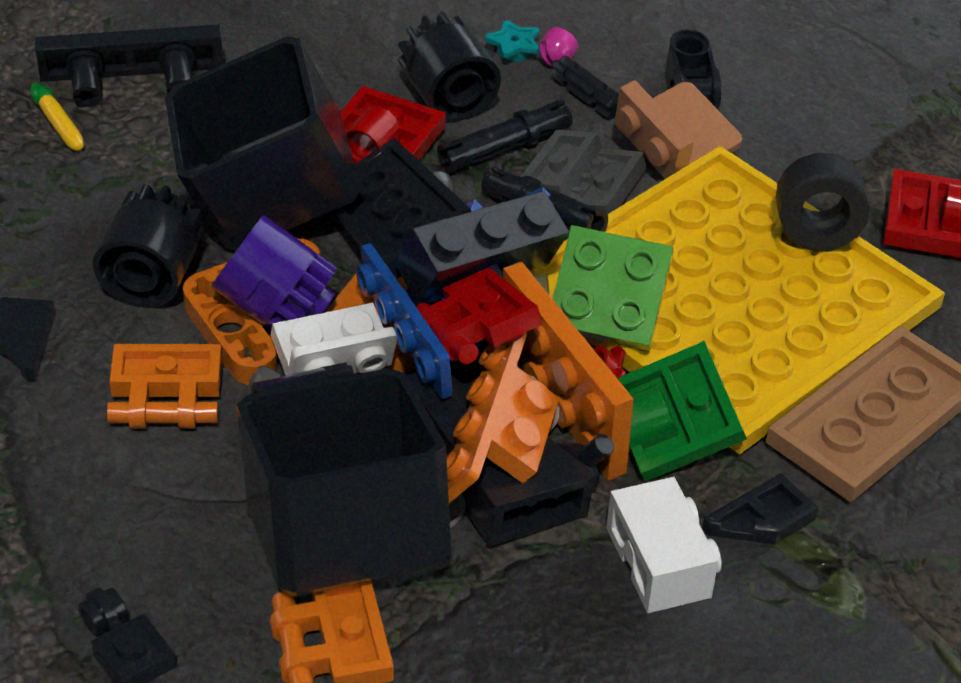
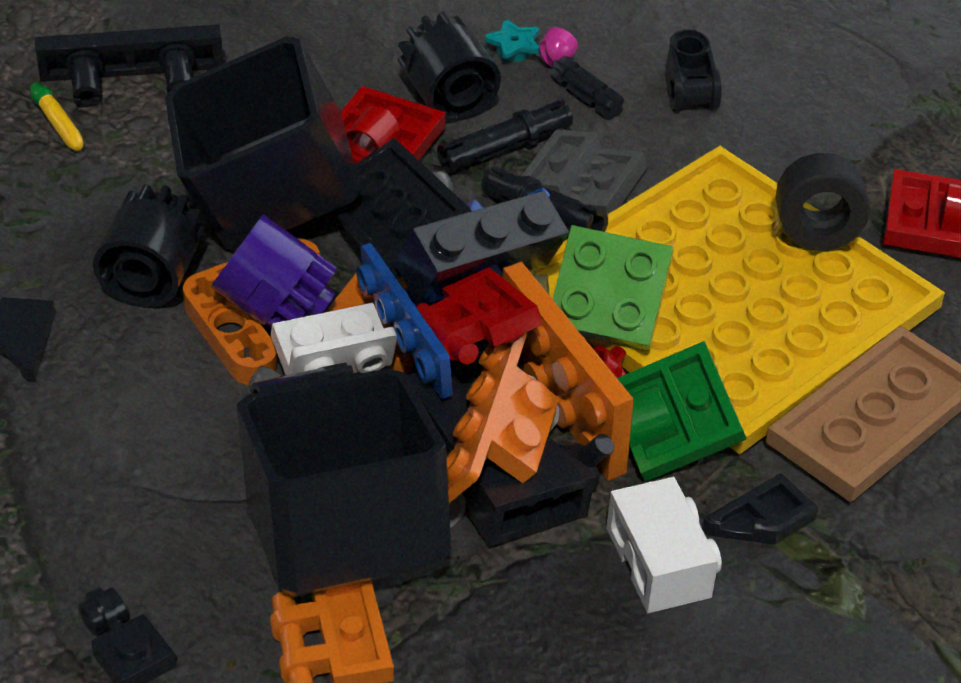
orange plate [107,344,222,429] -> none
nougat bracket [614,80,742,179] -> none

